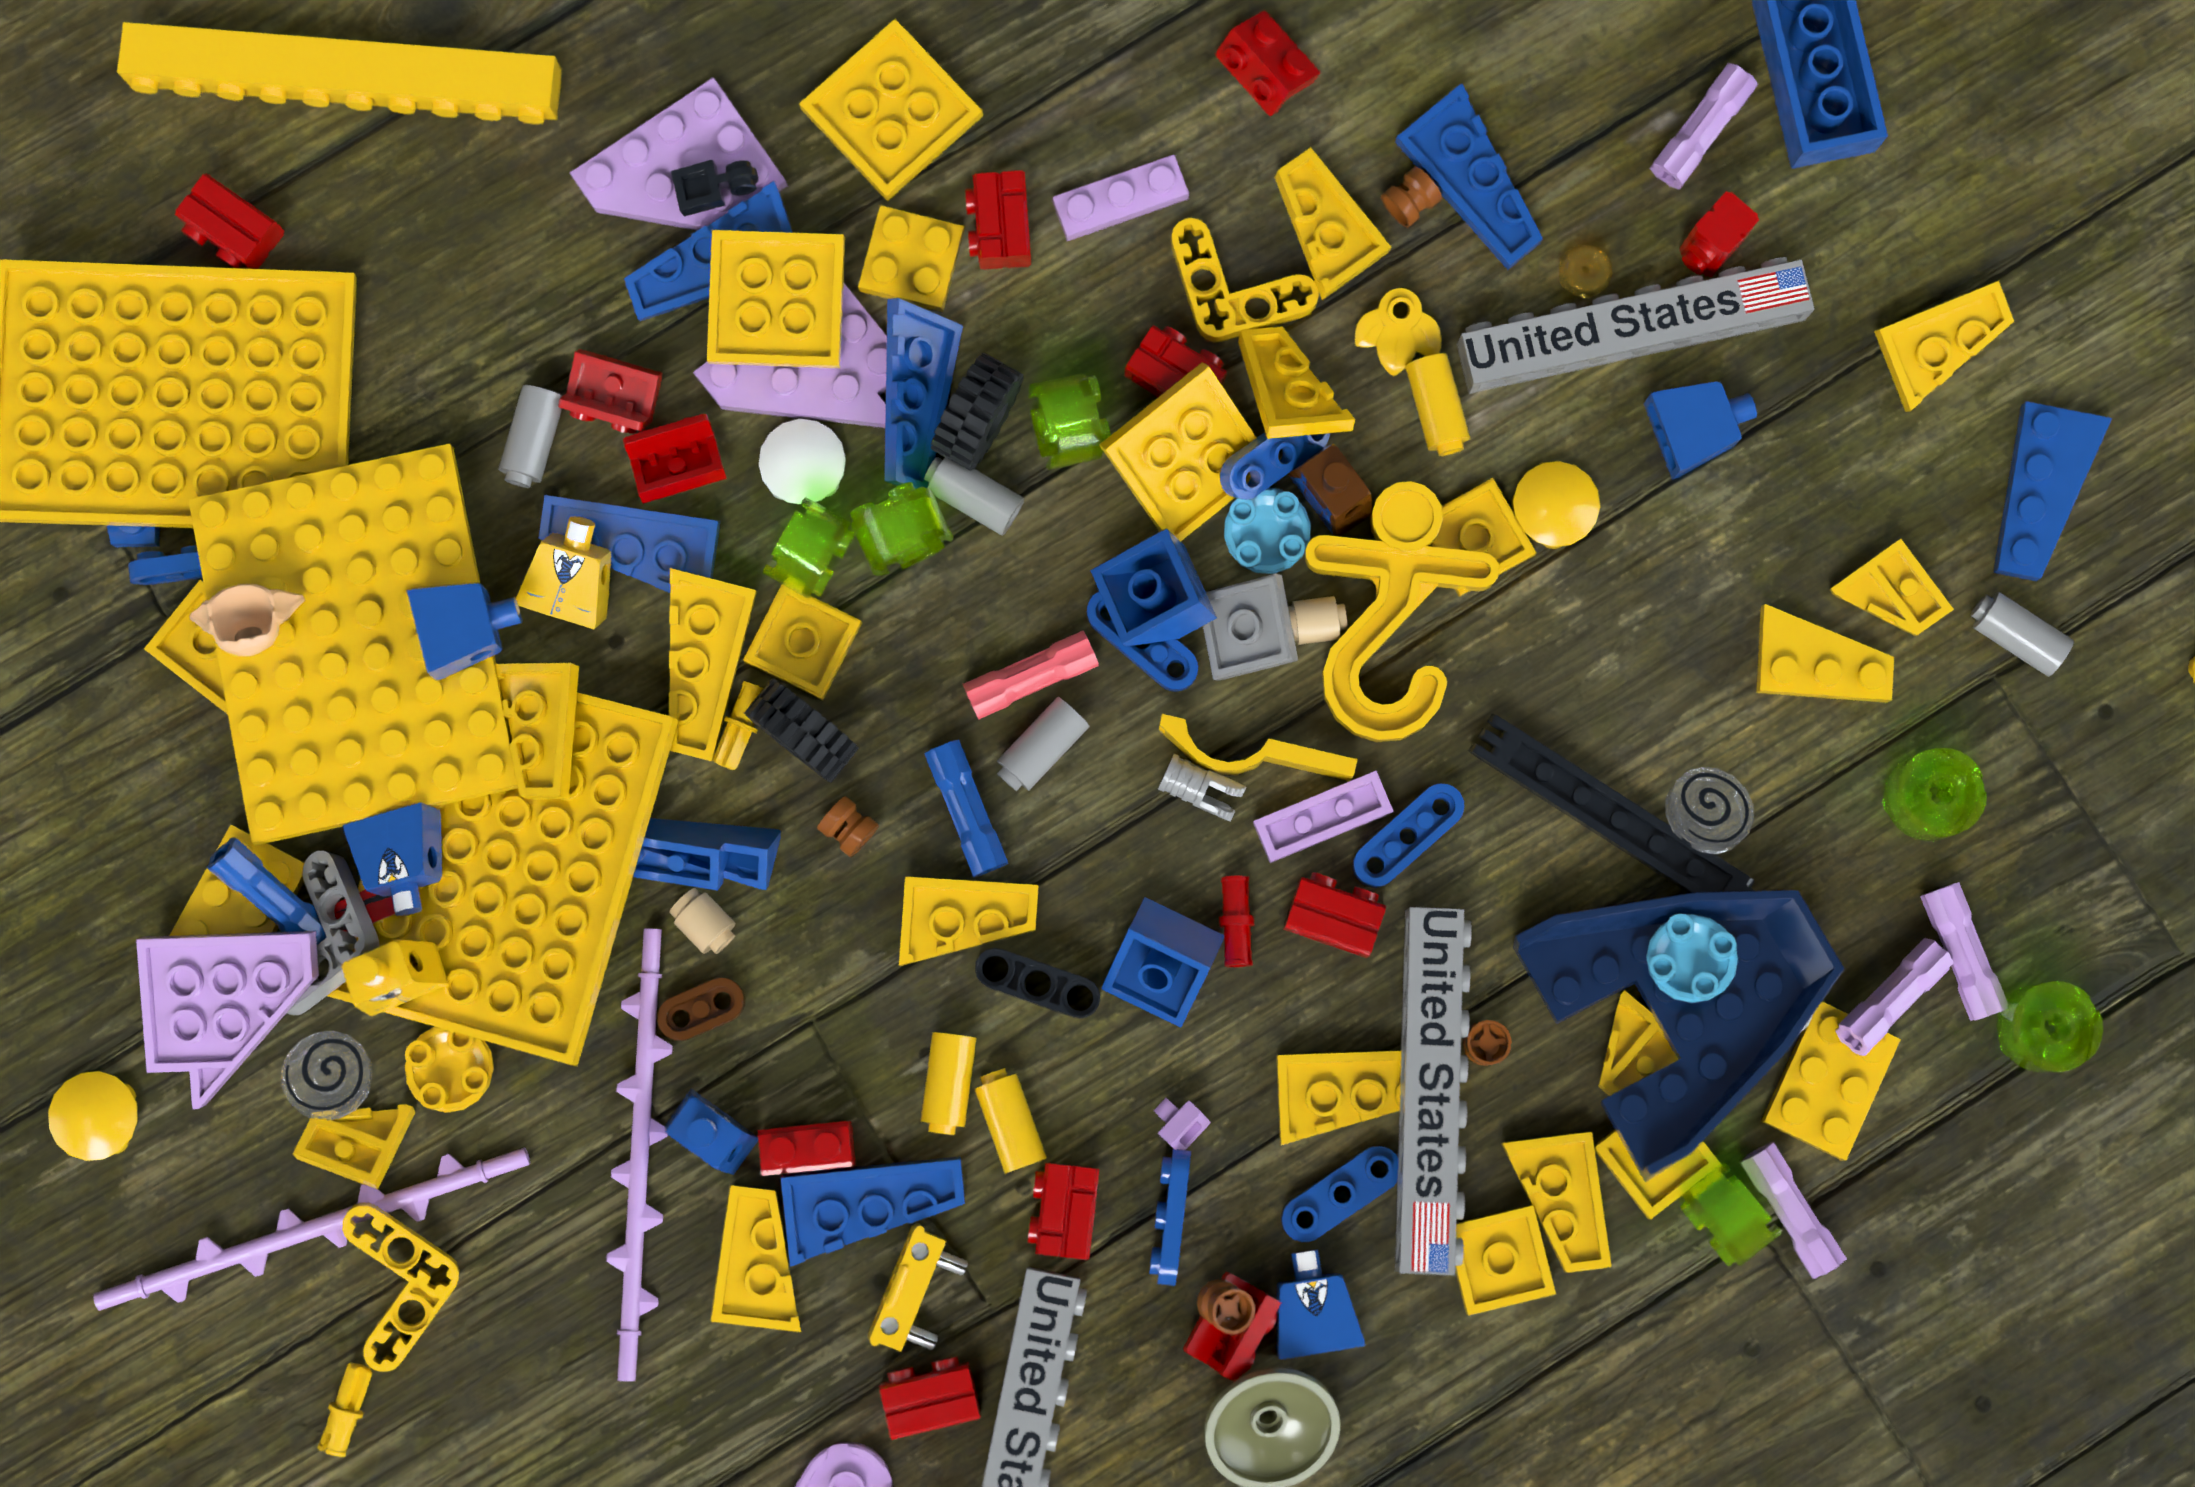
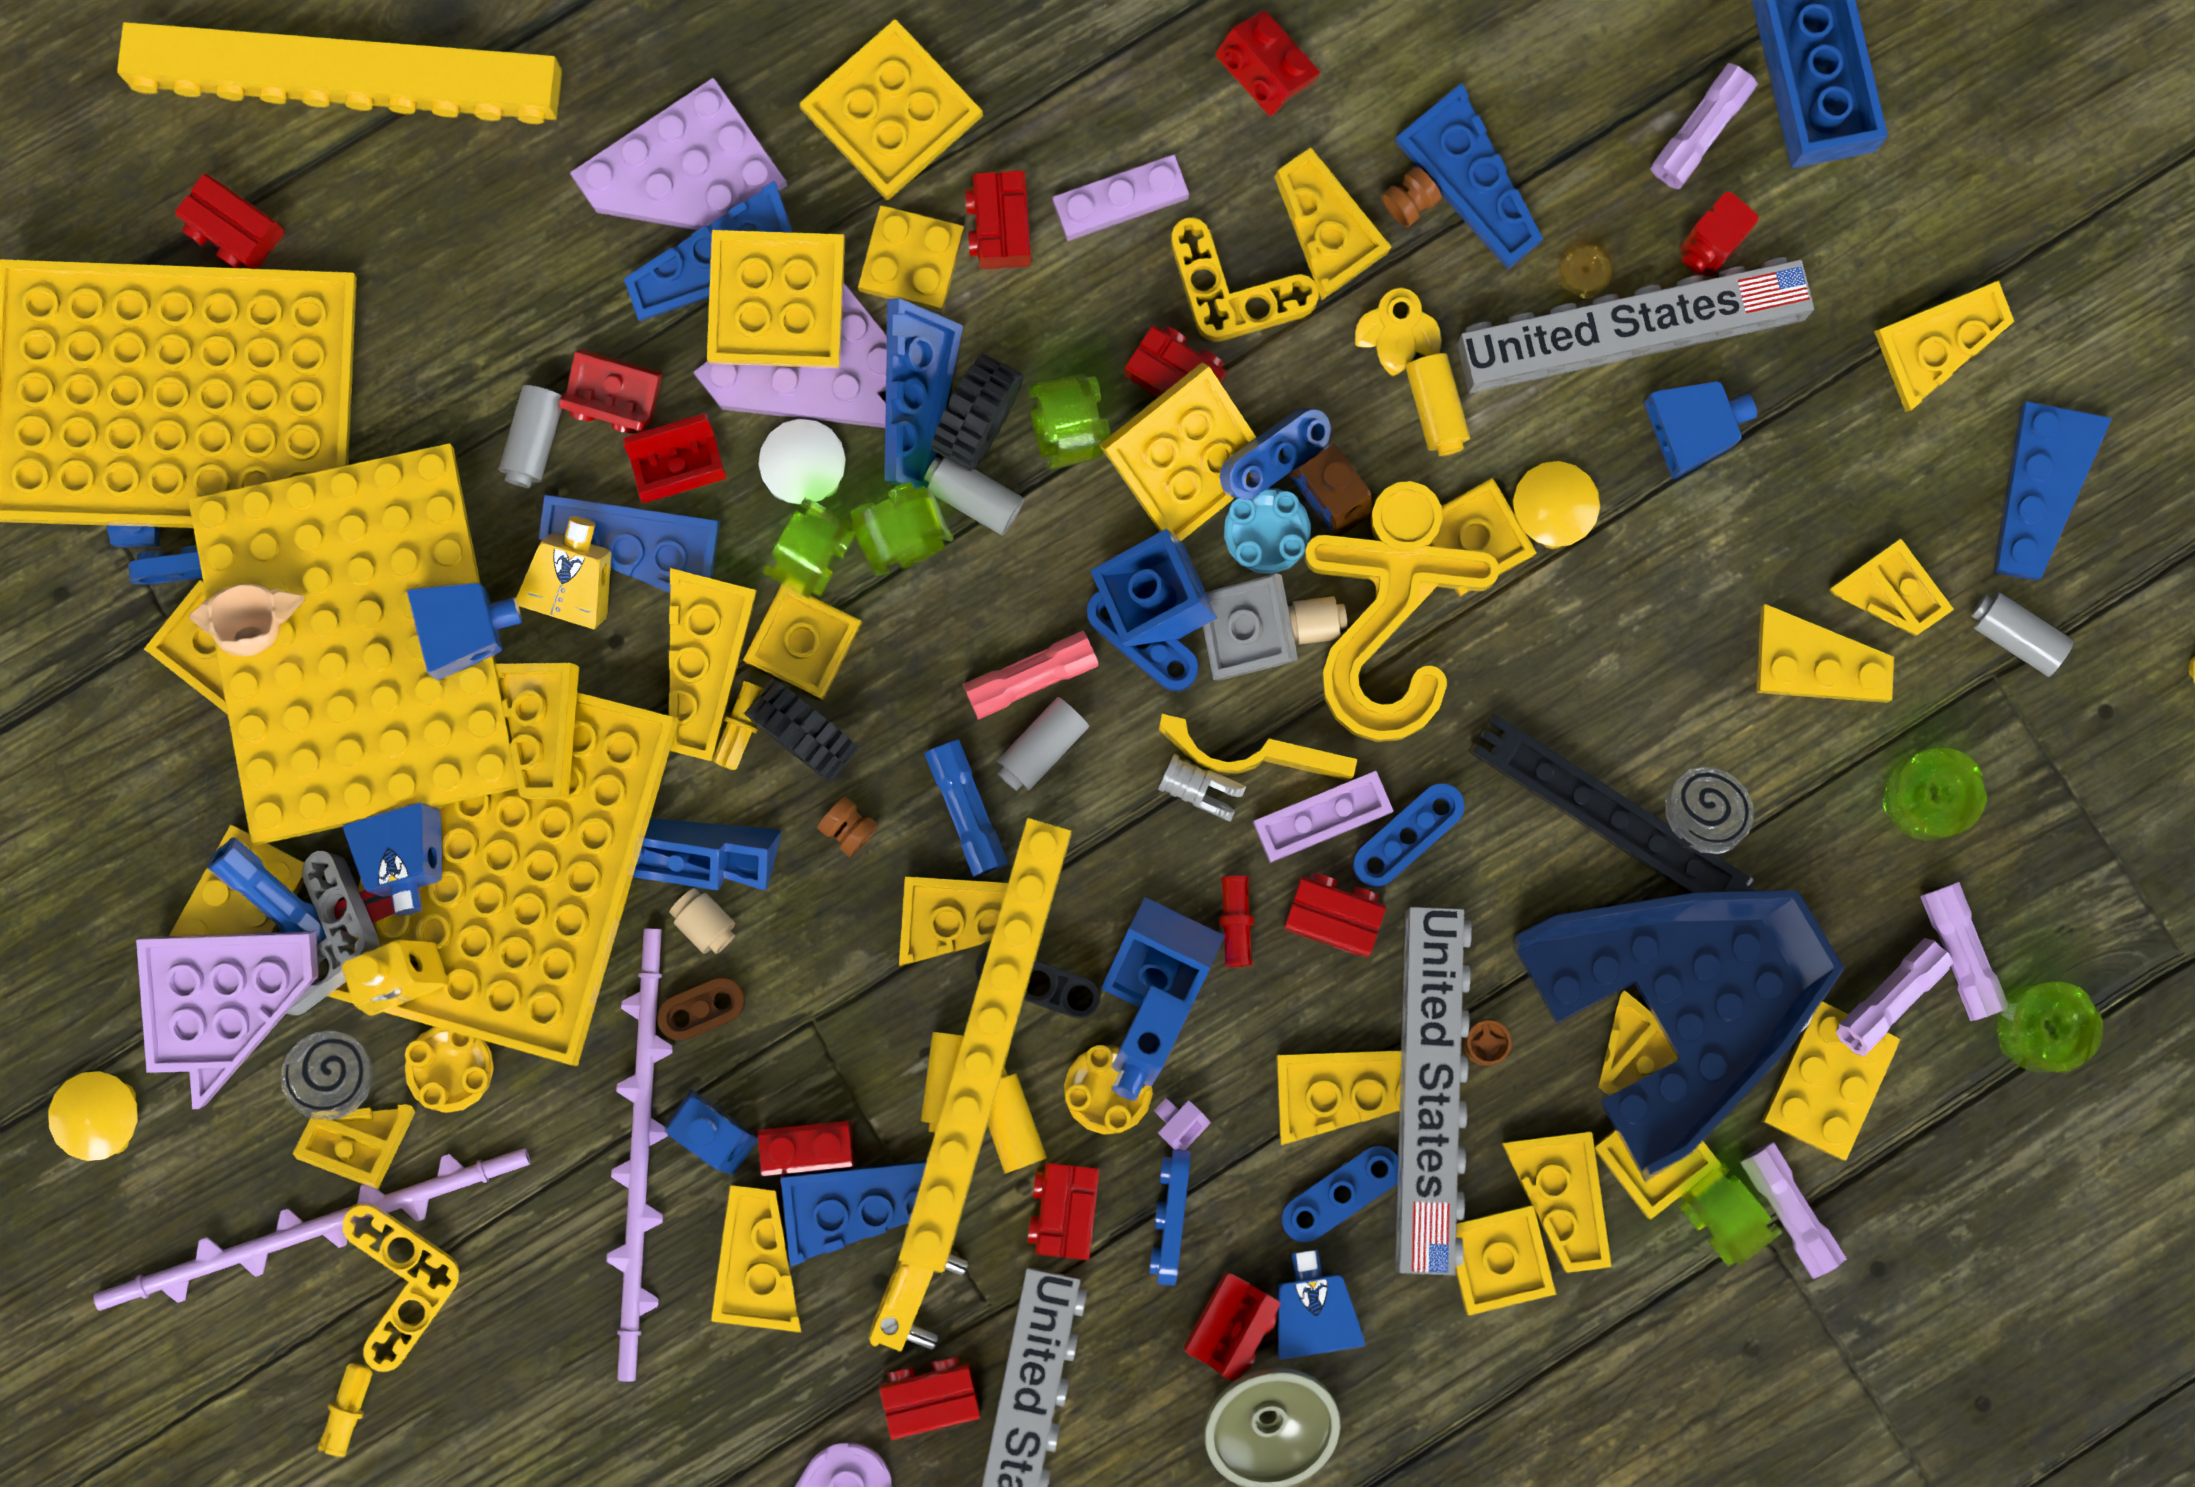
black plate [671,159,759,217] -> none
dark orange wheel [1197,1279,1255,1334] -> none
yellow wing [1238,327,1355,439] -> none
medium azure dish [1646,913,1738,1003] -> none
none -> yellow brick [899,818,1071,1273]
none -> yellow dish [1064,1045,1153,1135]
none -> blue torso [1111,986,1192,1100]

